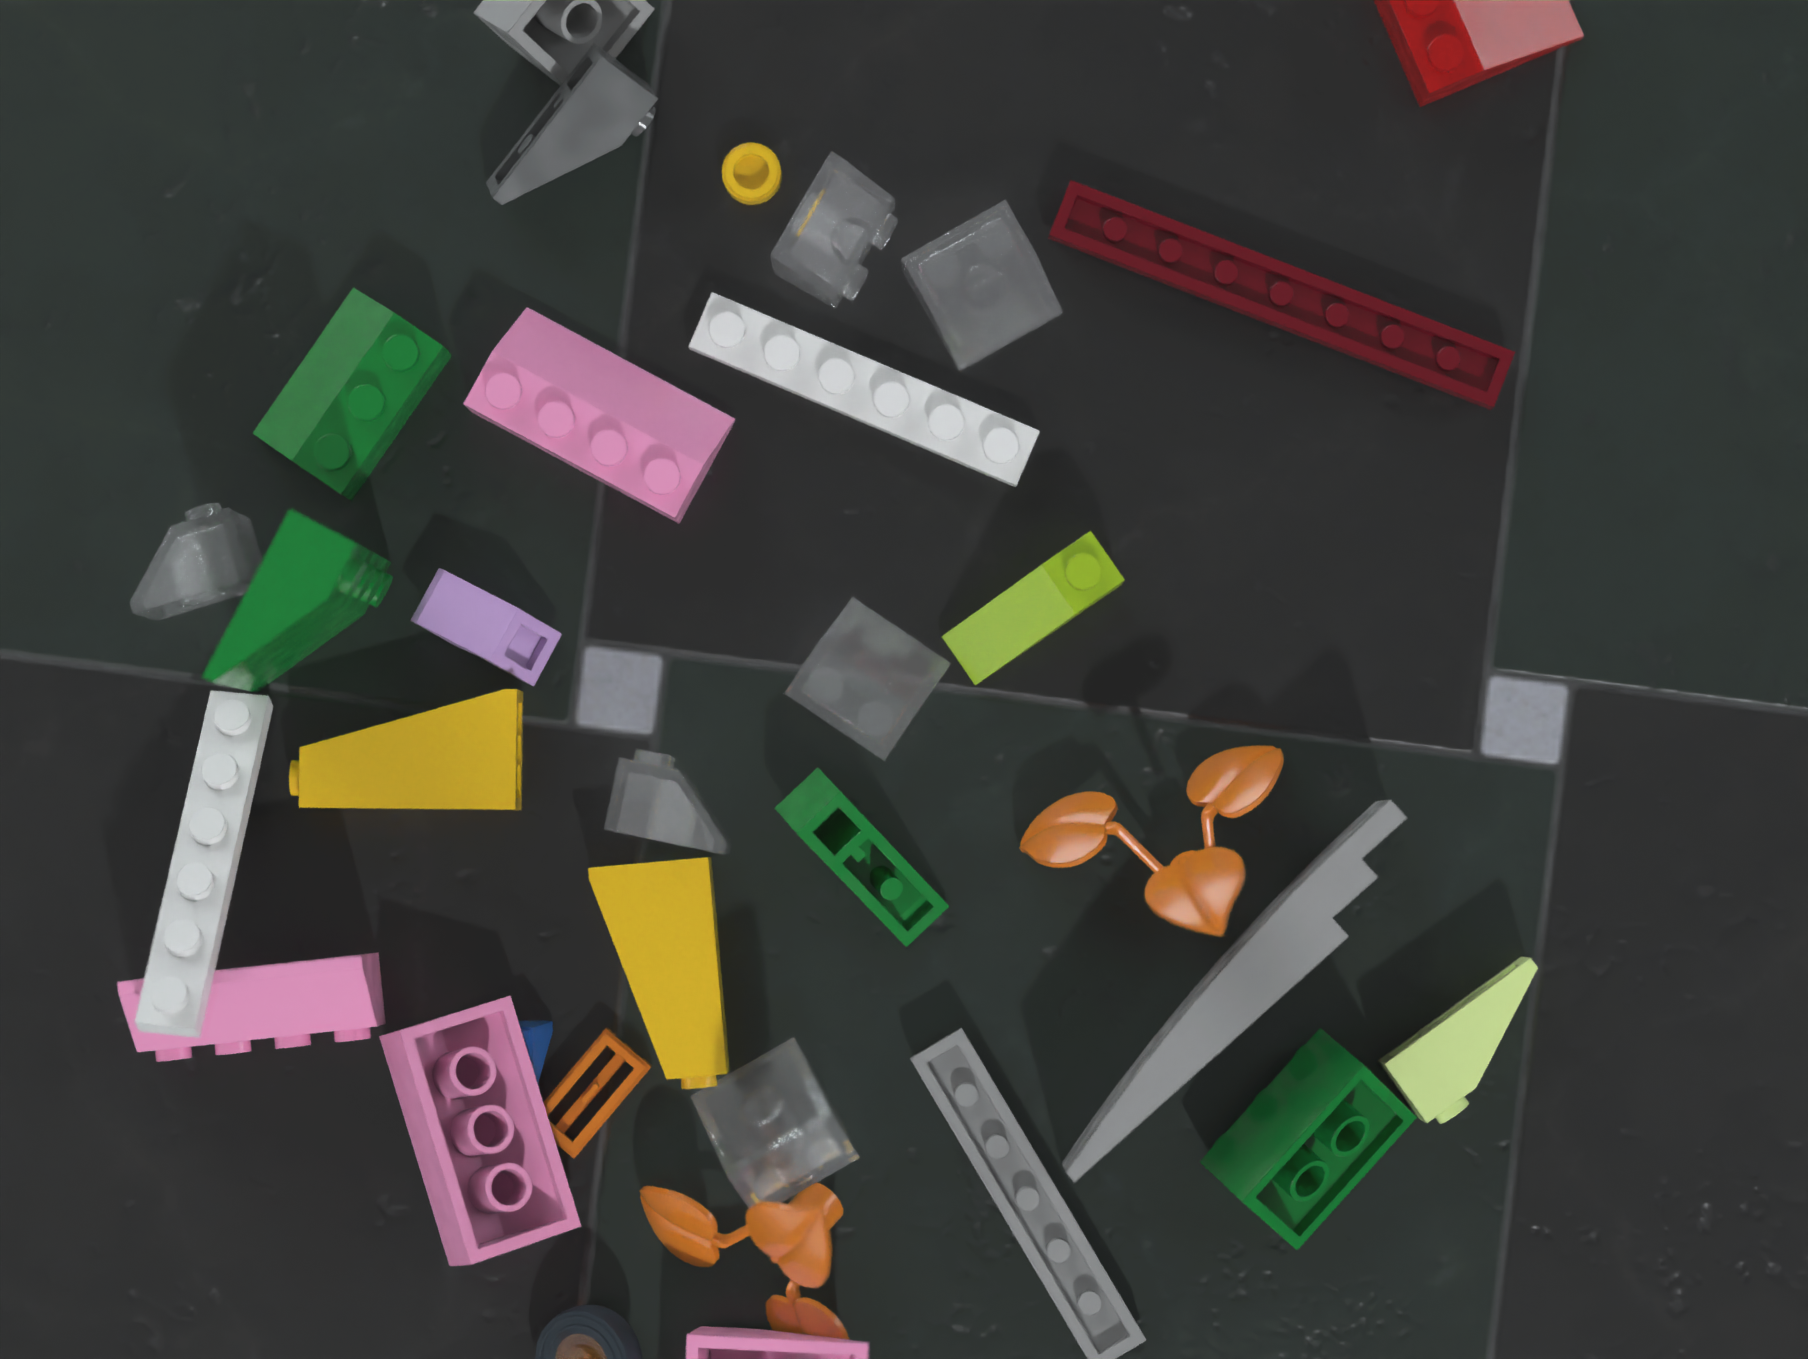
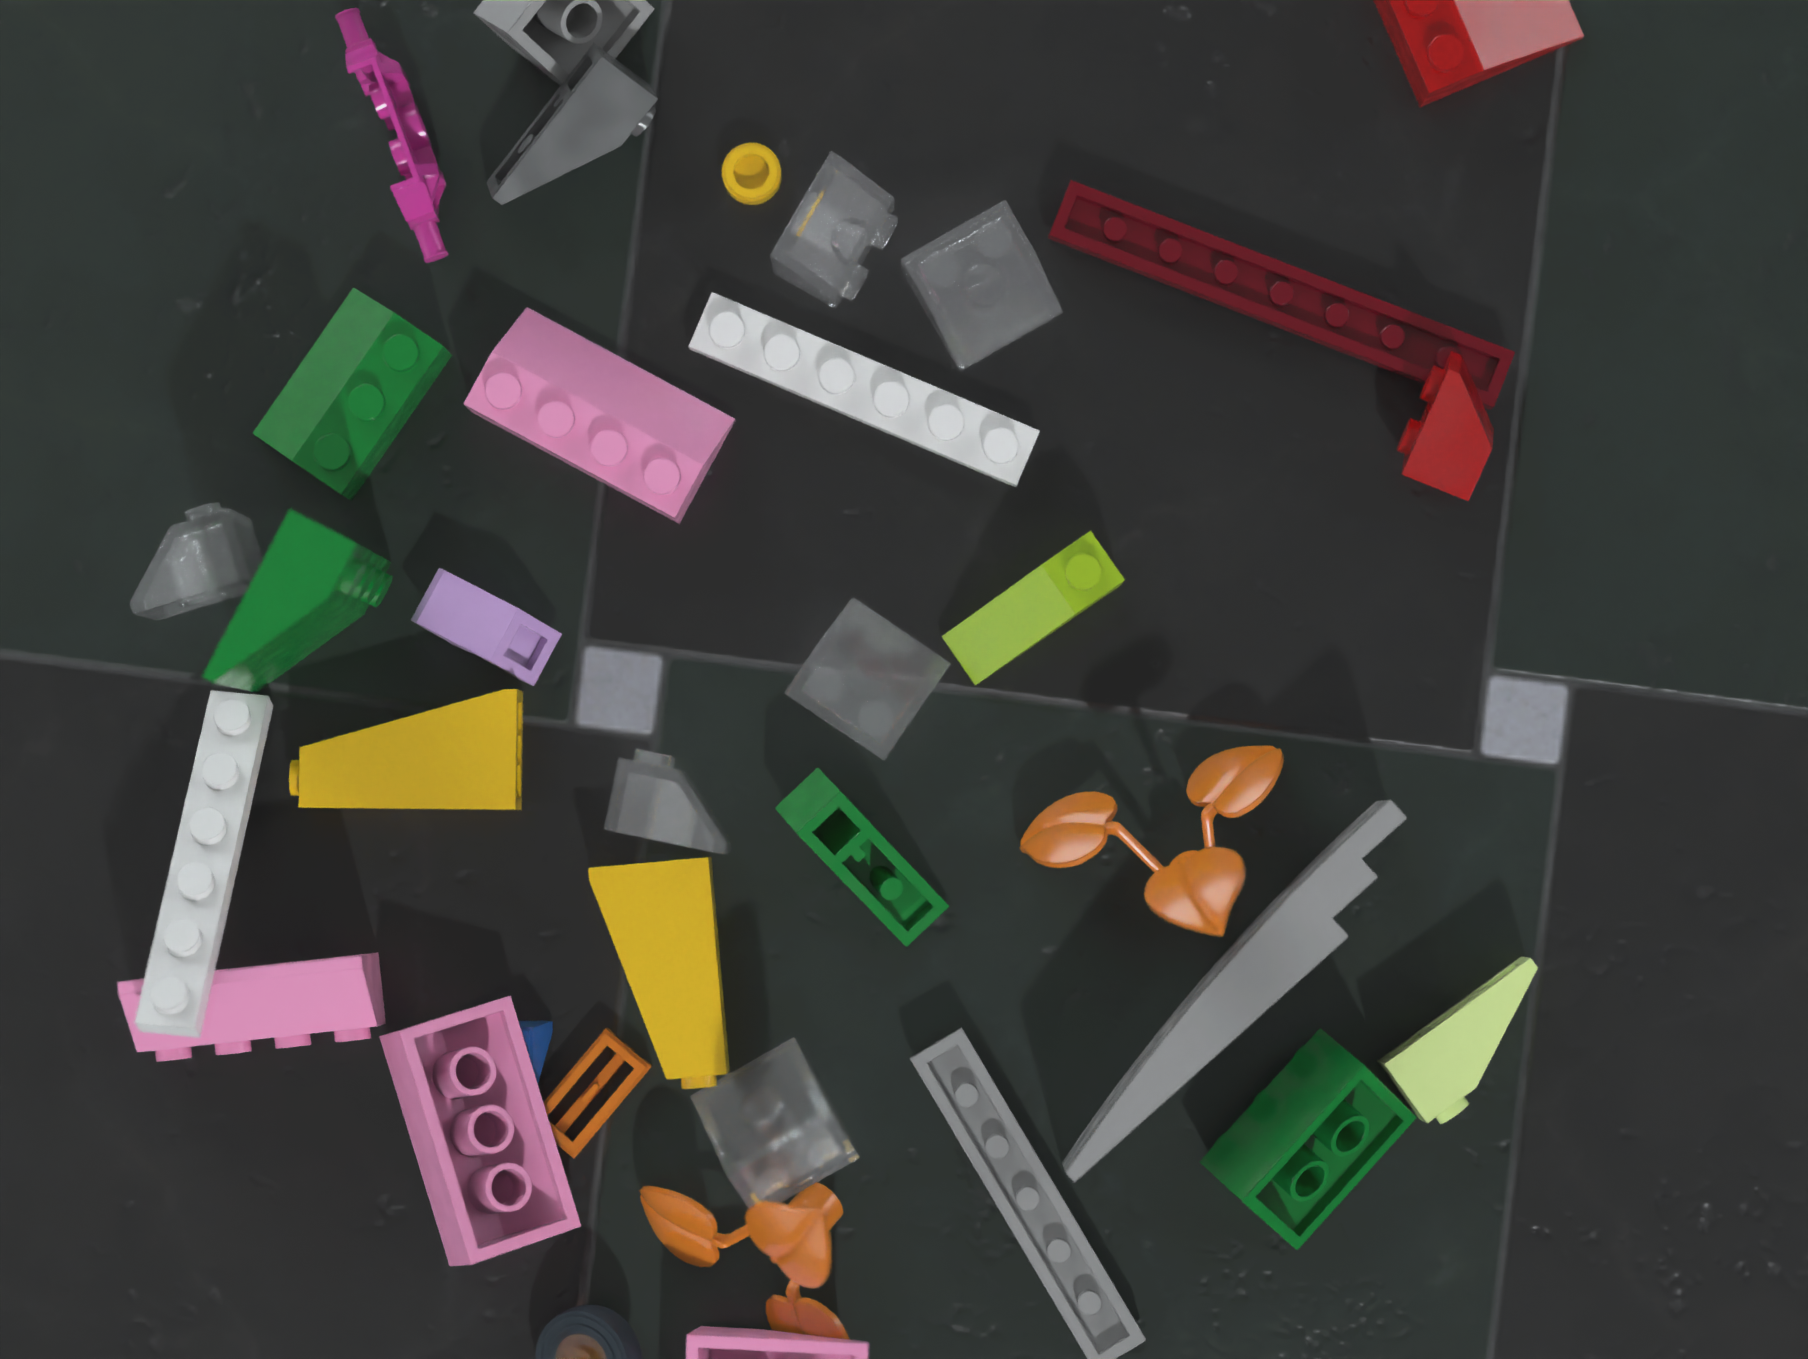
none -> dark pink plate [335,8,449,263]
none -> red slope [1397,351,1494,501]

